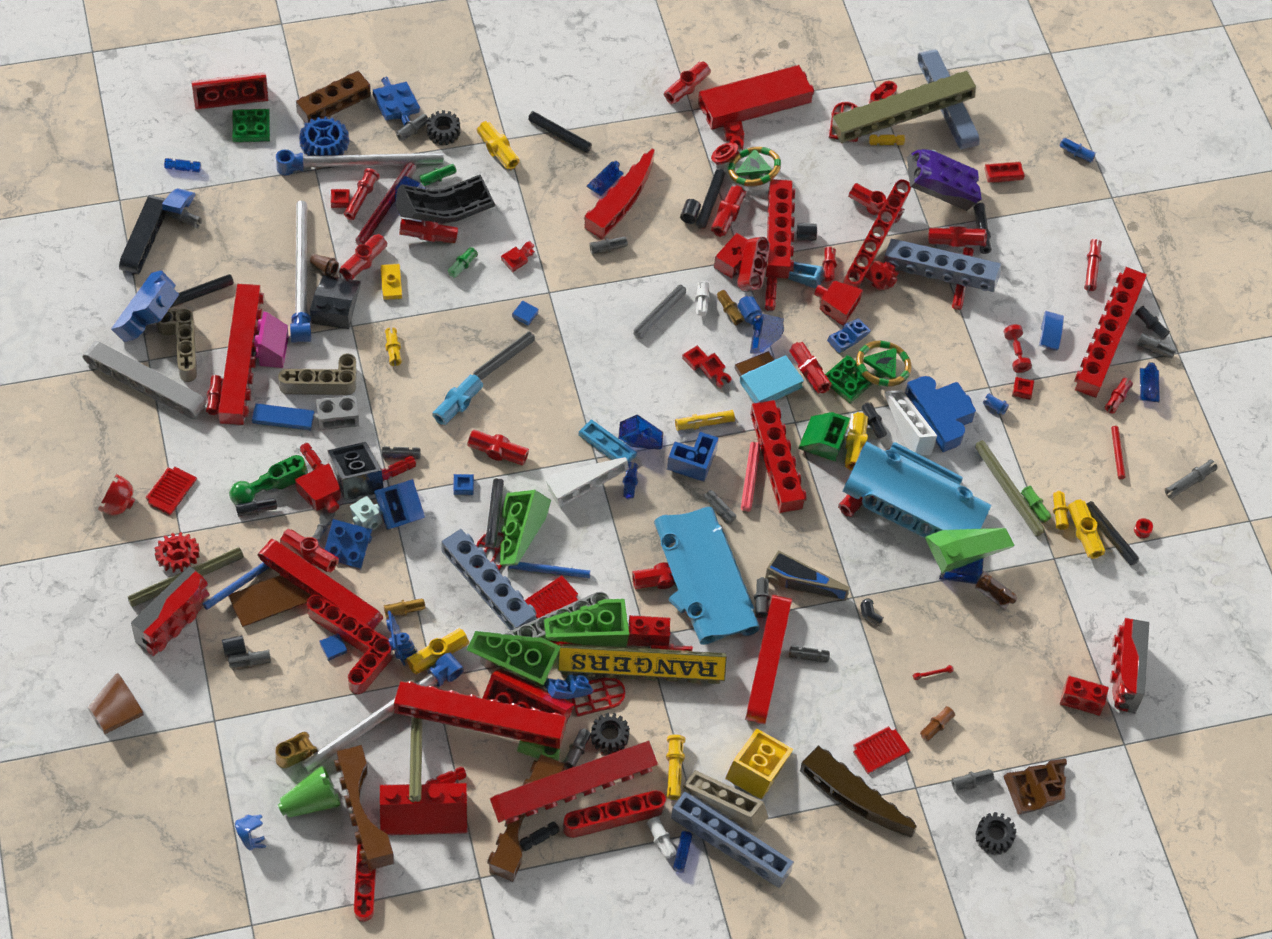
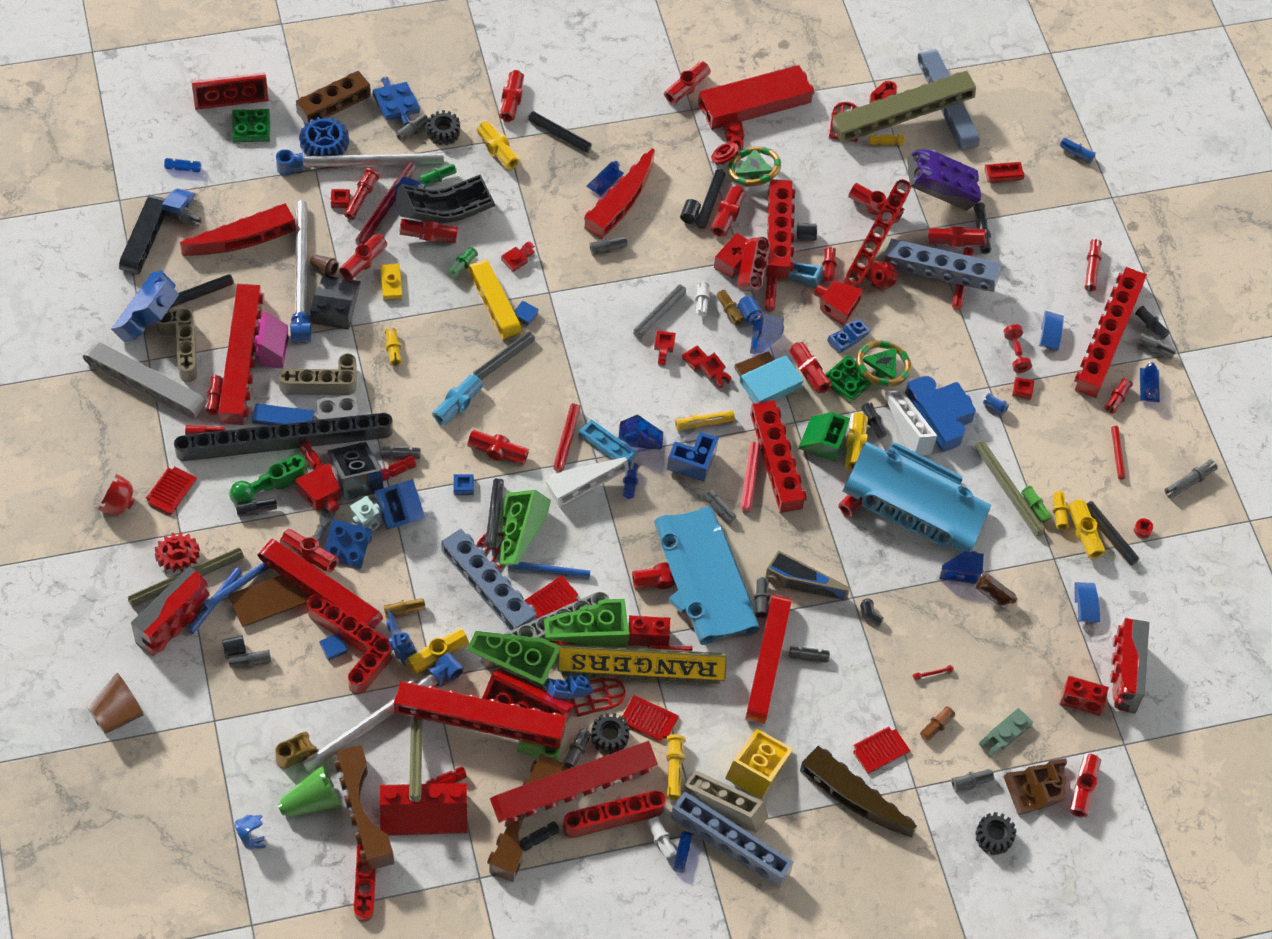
bright green wedge [925,528,1015,573] -> none
none -> black beam [174,413,393,461]
none -> red slope [180,203,296,256]
none -> red axle [185,424,226,435]
none -> blue bar [187,568,242,634]
none -> yellow beam [468,259,522,339]
none -> red piece [499,70,525,122]
none -> red axle [553,403,580,472]
none -> red window [622,695,679,742]
none -> red plate [654,330,676,365]
none -> sand green hinge [979,708,1033,757]
none -> red piece [1069,753,1102,818]
none -> blue slope [1074,582,1100,623]

